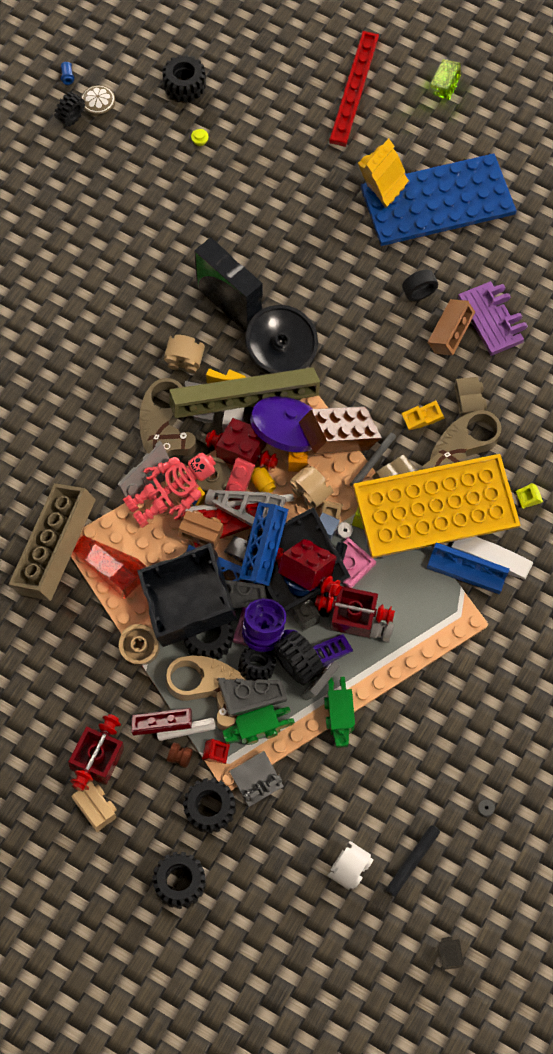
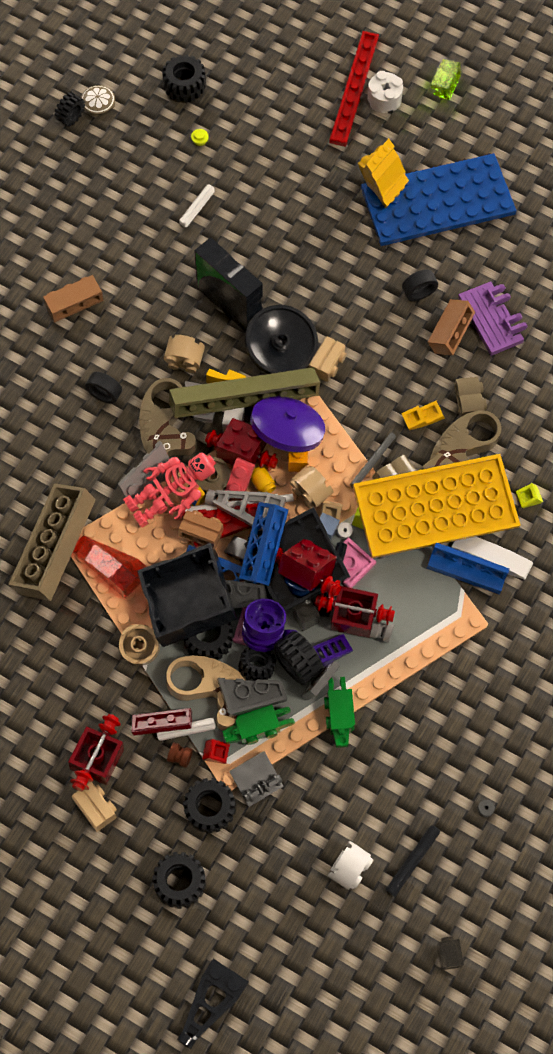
blue pin [61,62,74,85] -> none
reddish brown brick [299,407,382,454] -> none
none -> medium nougat brick [43,275,104,323]
none -> black tyre [85,372,123,404]
none -> black plate [177,958,249,1049]
none -> white axle [179,184,215,228]
none -> tan brick [309,336,347,382]
none -> white brick [367,71,403,113]

